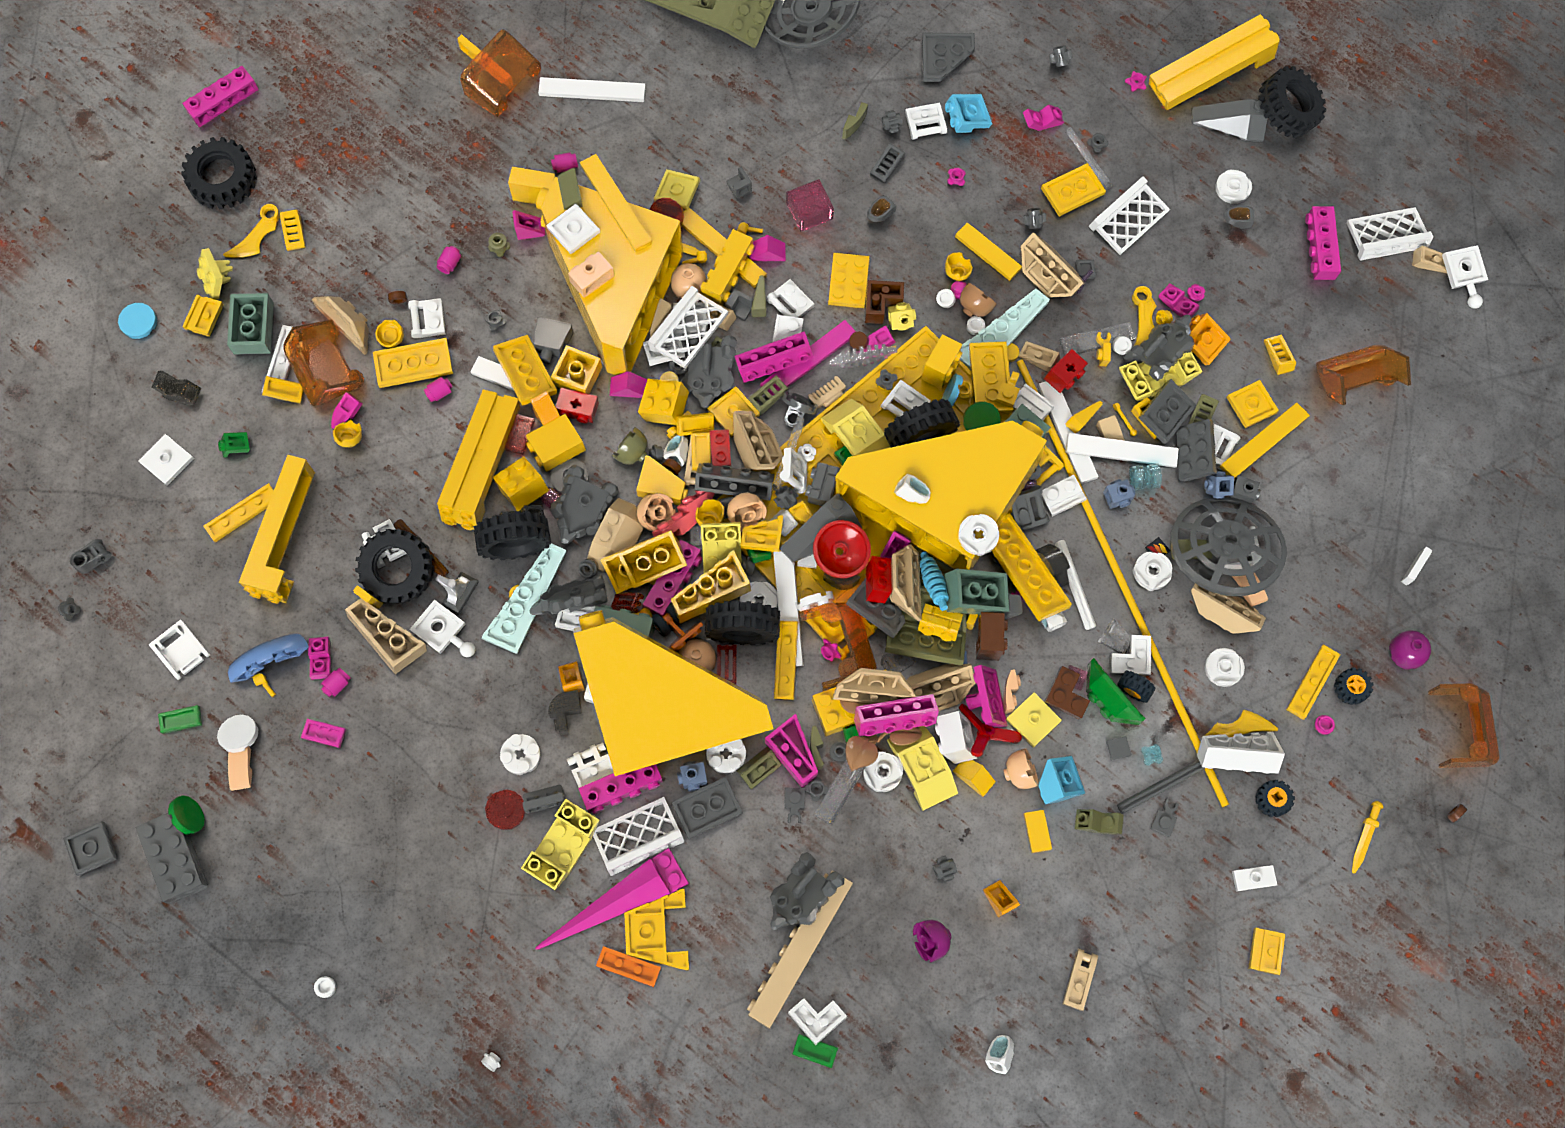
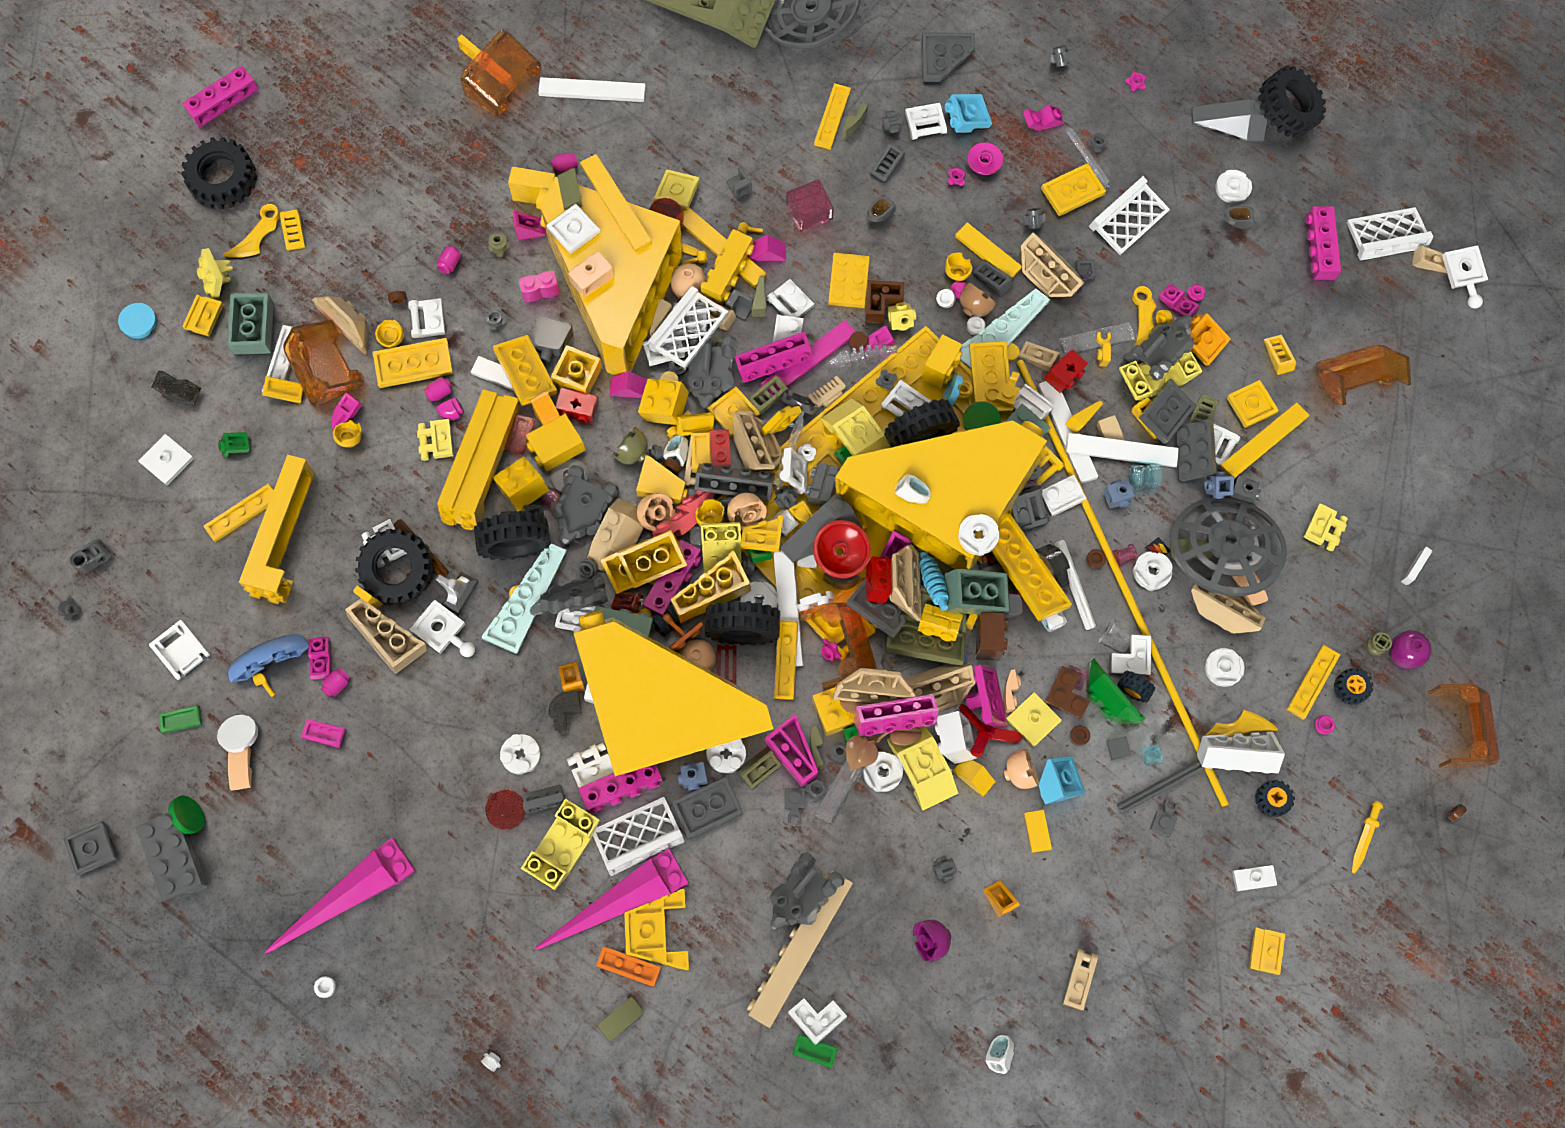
olive slope [1075,809,1124,834] -> none
white tile [1112,336,1132,355] -> none
yellow hinge [1113,403,1137,436] -> none
yellow brick [1149,14,1280,111] -> none
none -> dark pink plate [265,838,416,953]
none -> light yellow plate [417,419,454,461]
none -> dark pink piece [436,397,464,420]
none -> dark pink brick [519,271,560,302]
none -> olive slope [597,997,645,1042]
none -> yellow plate [760,406,802,436]
none -> yellow tile [814,83,851,150]
none -> dark pink dish [967,143,1003,175]
none -> dark grey slope [973,260,1013,297]
none -> sticker [977,551,997,570]
none -> reddish brown tile [1069,725,1090,746]
none -> reddish brown tile [1086,549,1106,569]
none -> clear pink bush [1113,544,1138,566]
none -> light yellow plate [1303,503,1348,551]
none -> olive wheel [1366,632,1392,656]

